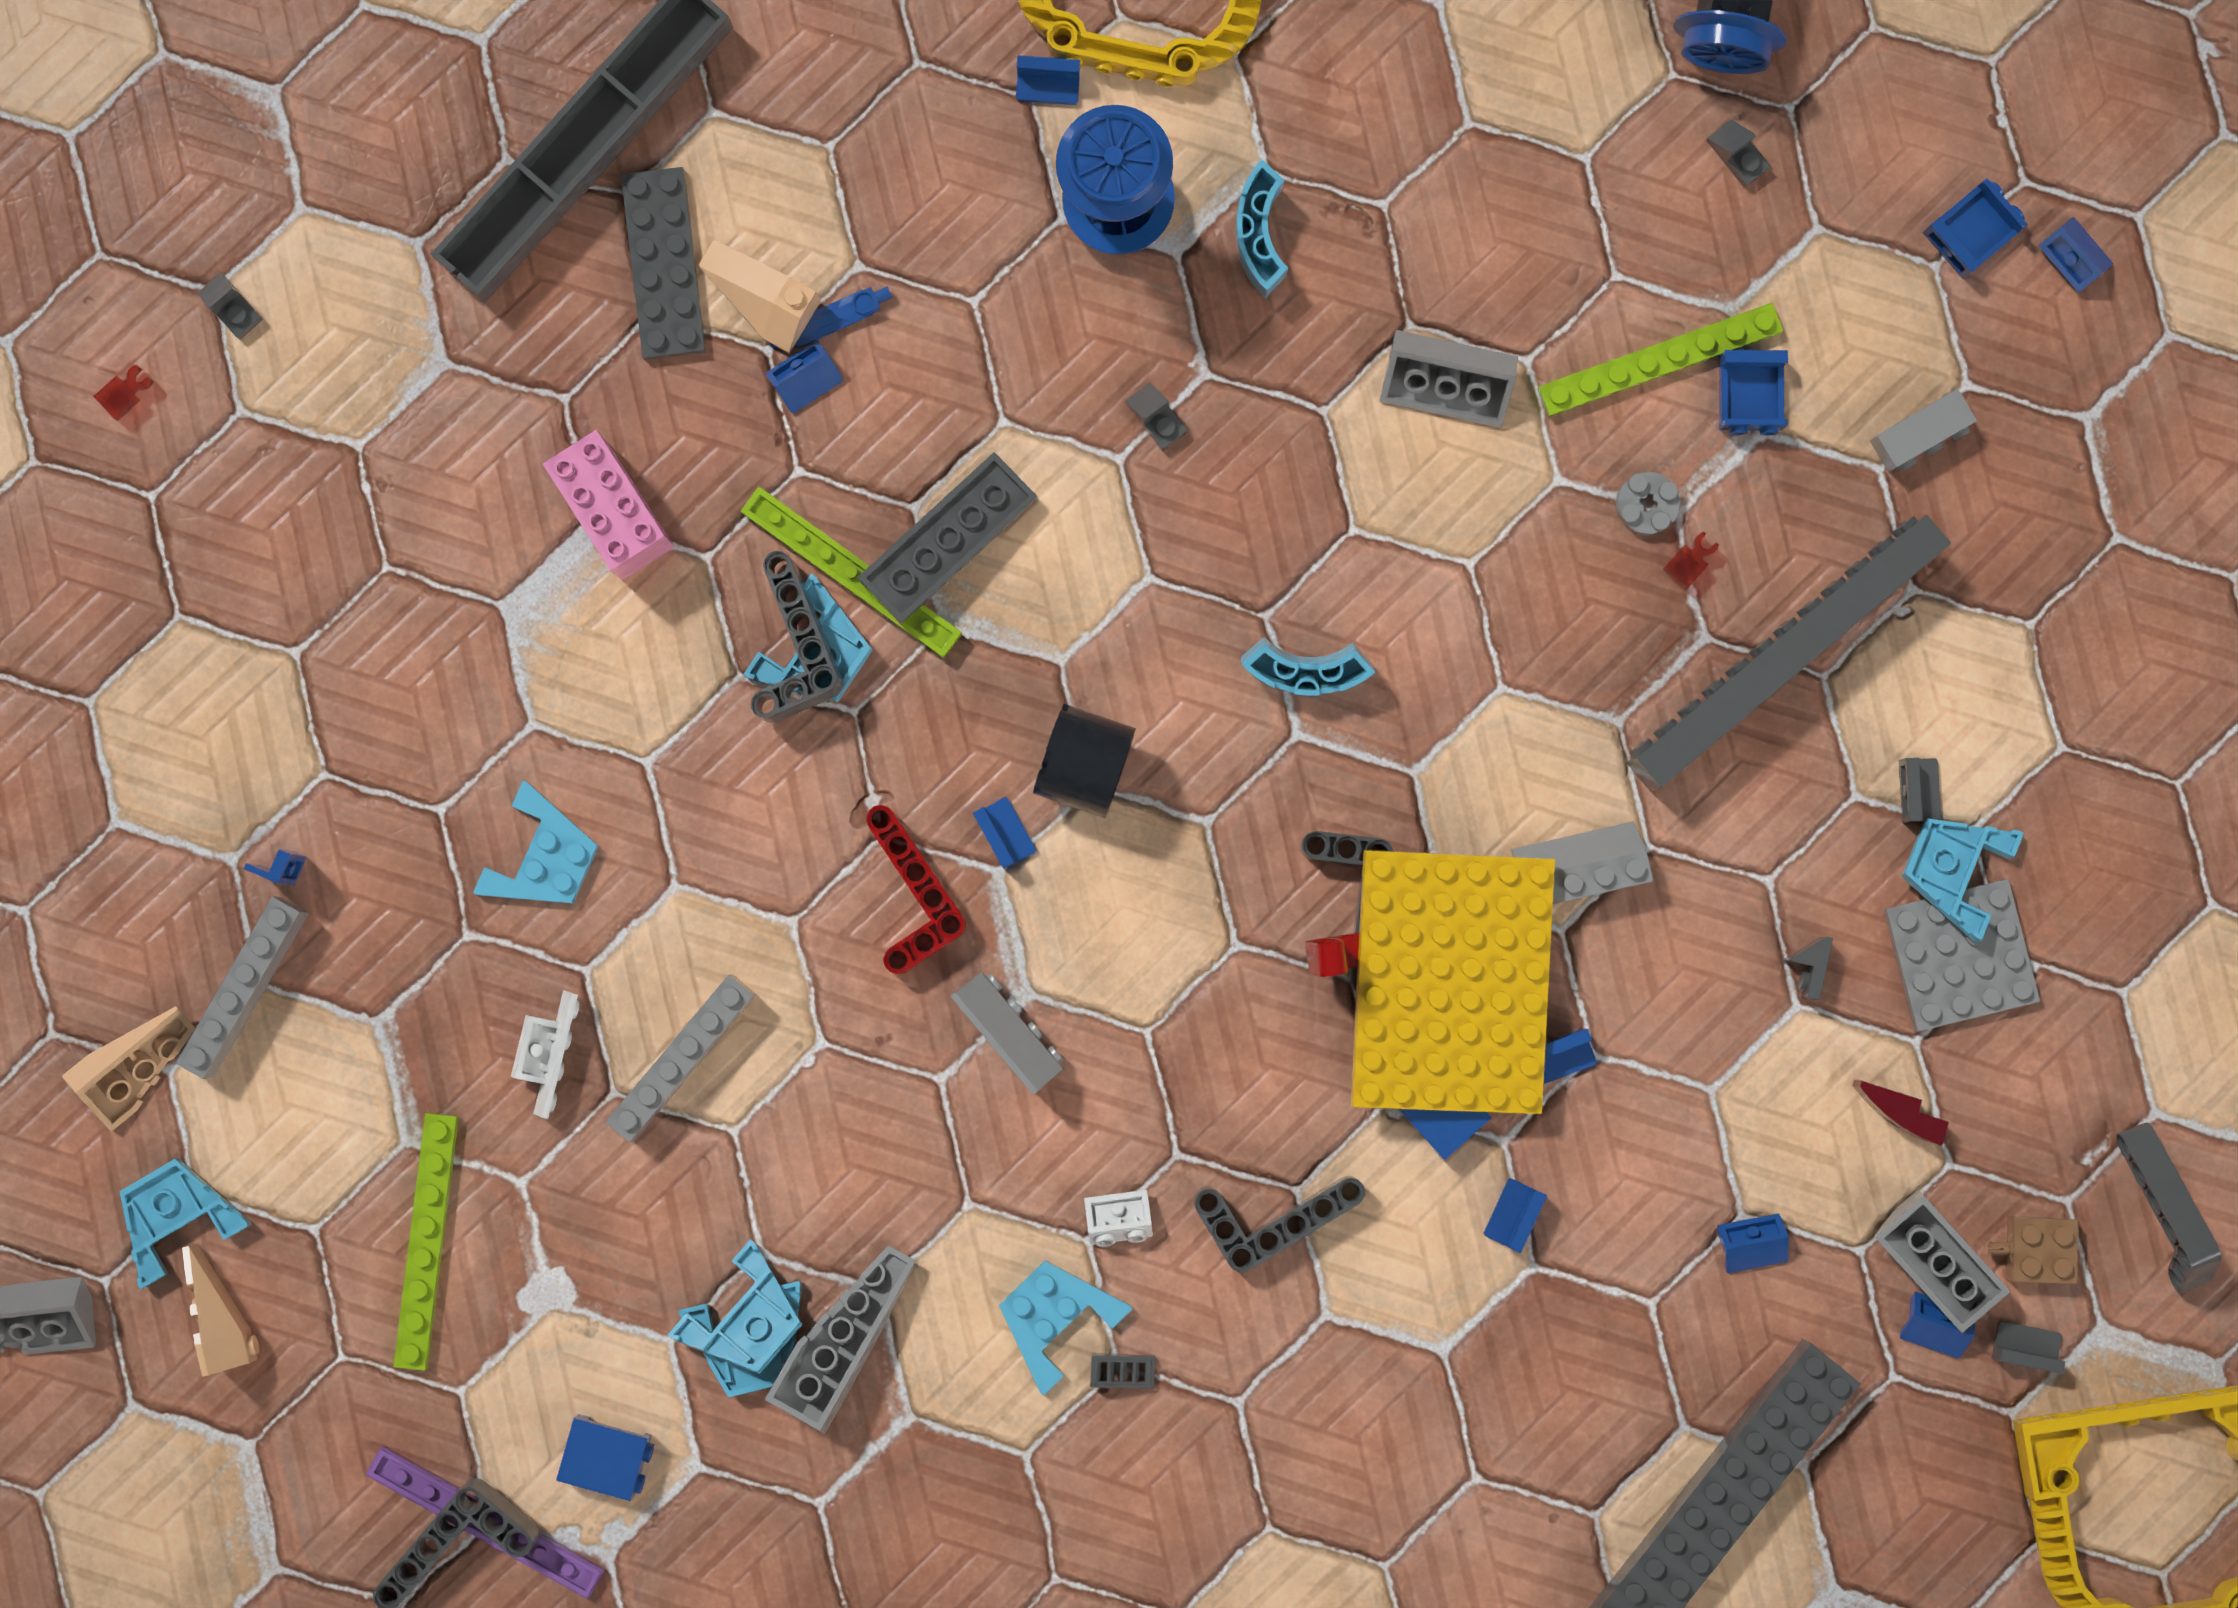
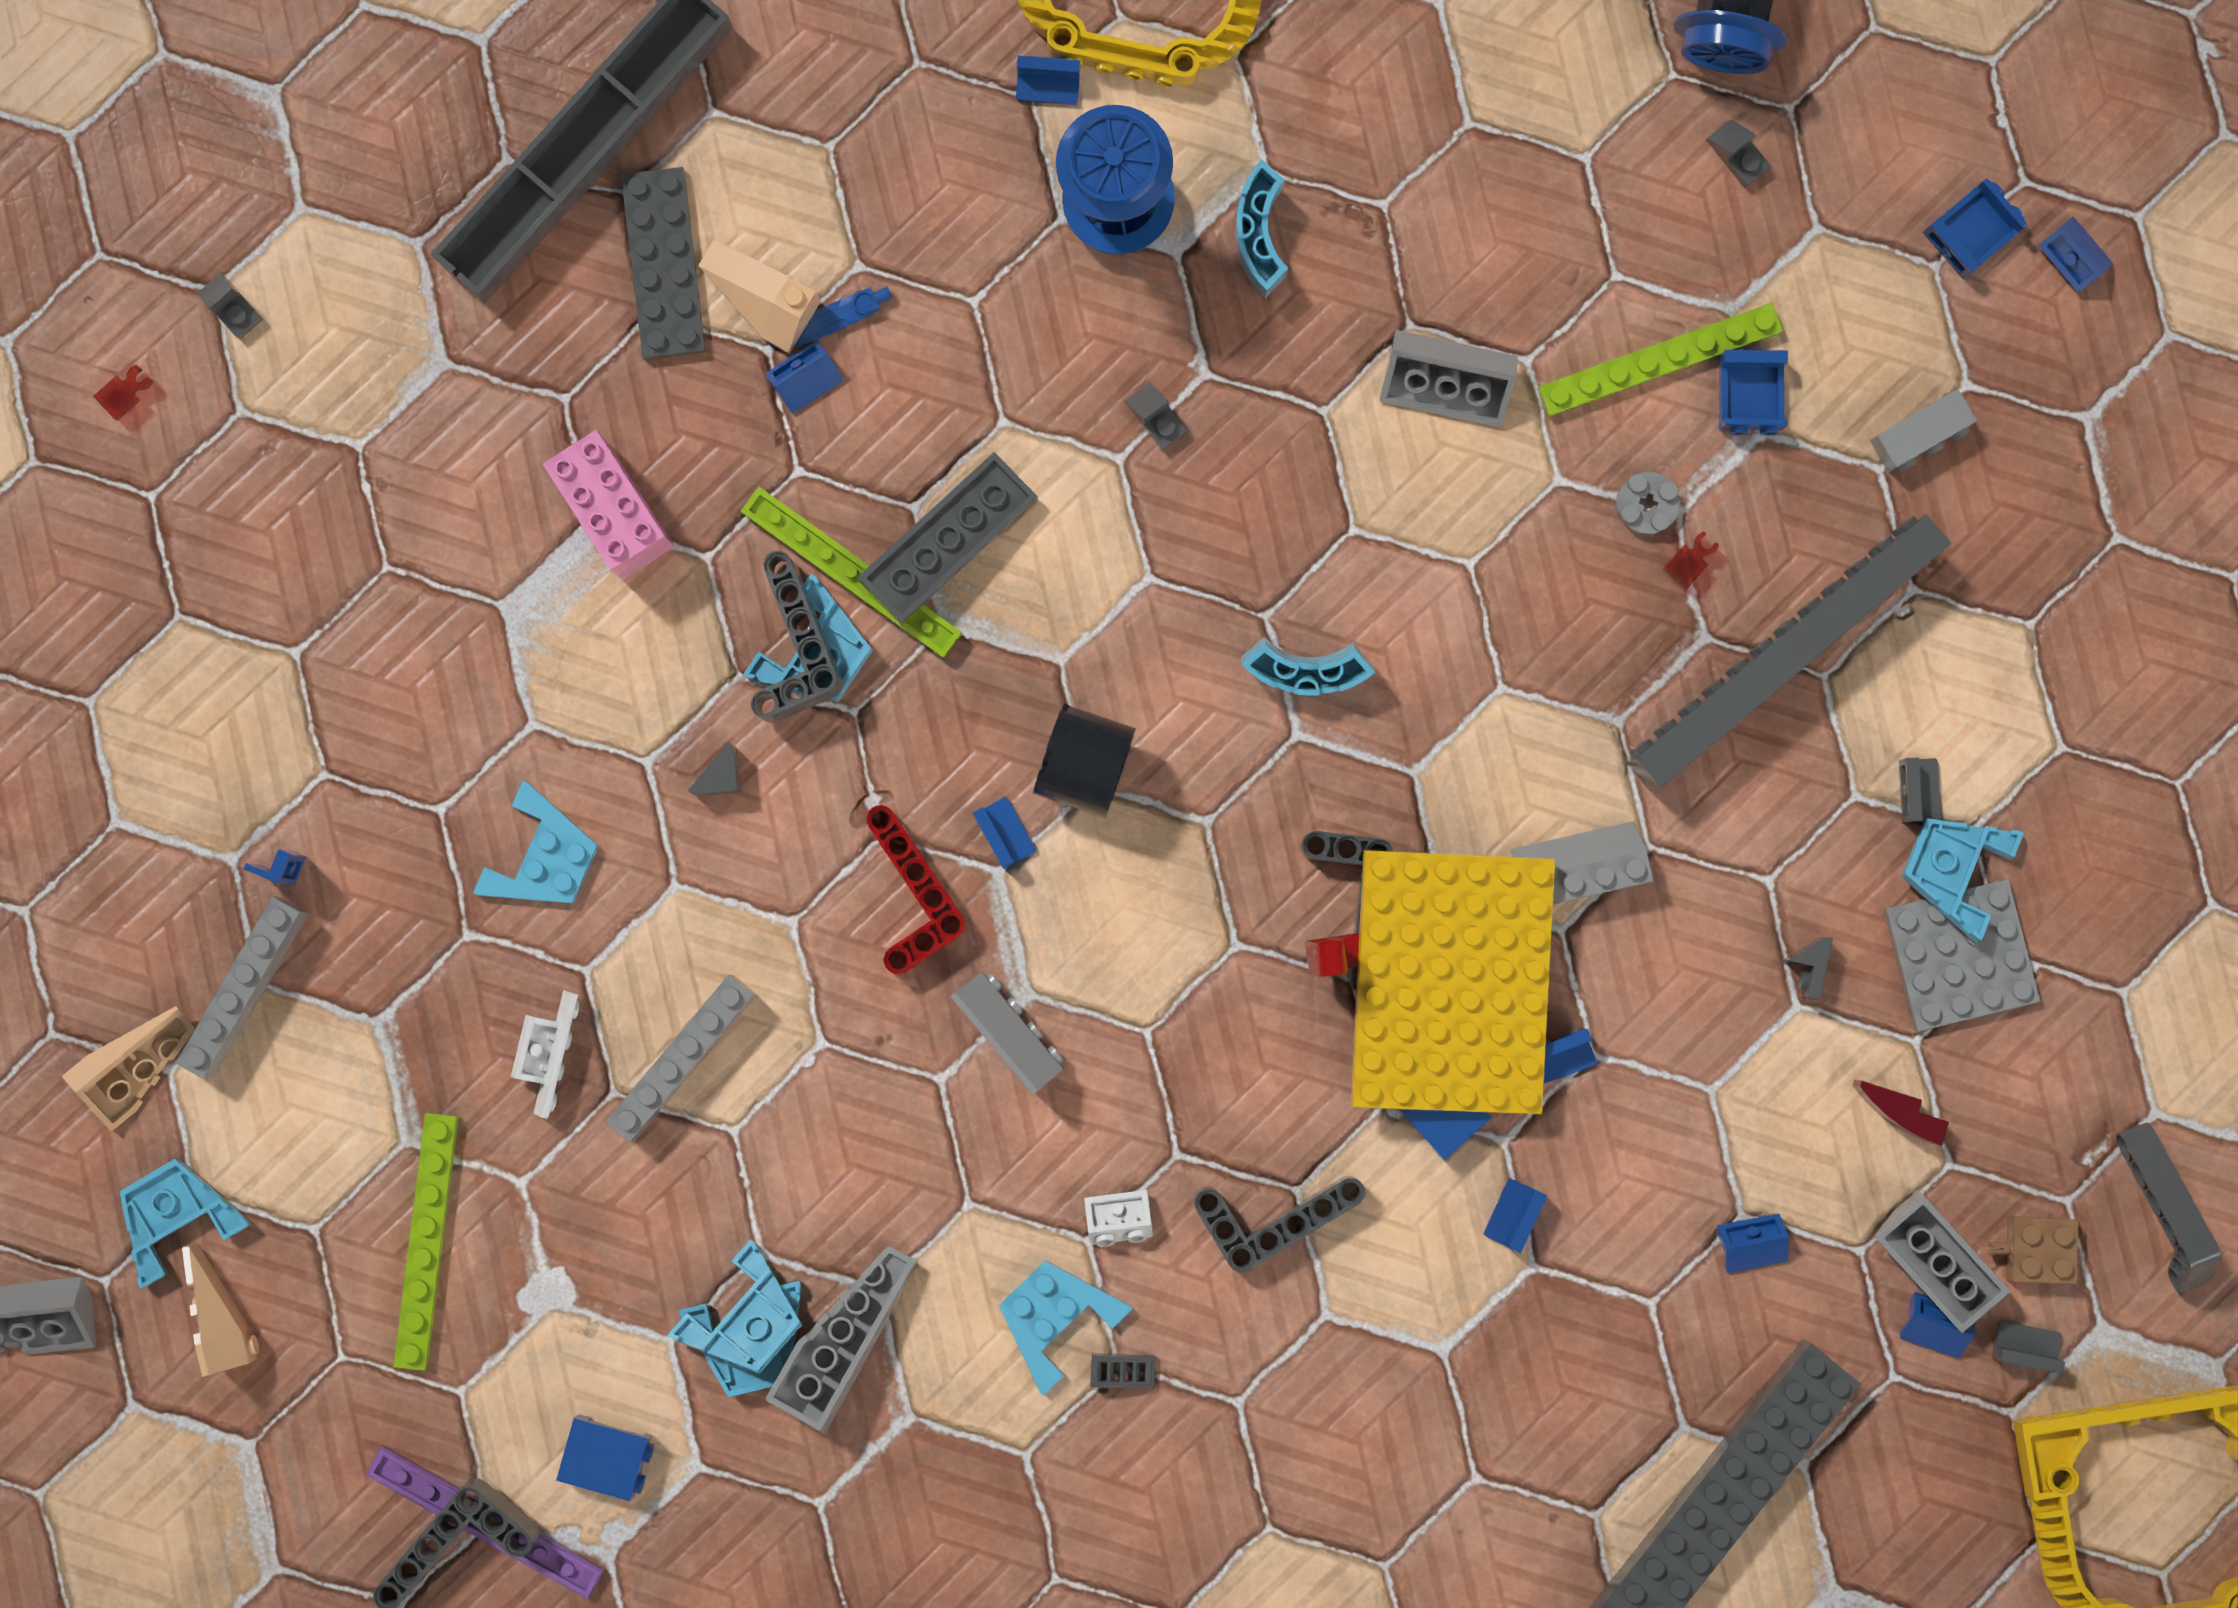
none -> dark grey slope [688,742,741,796]

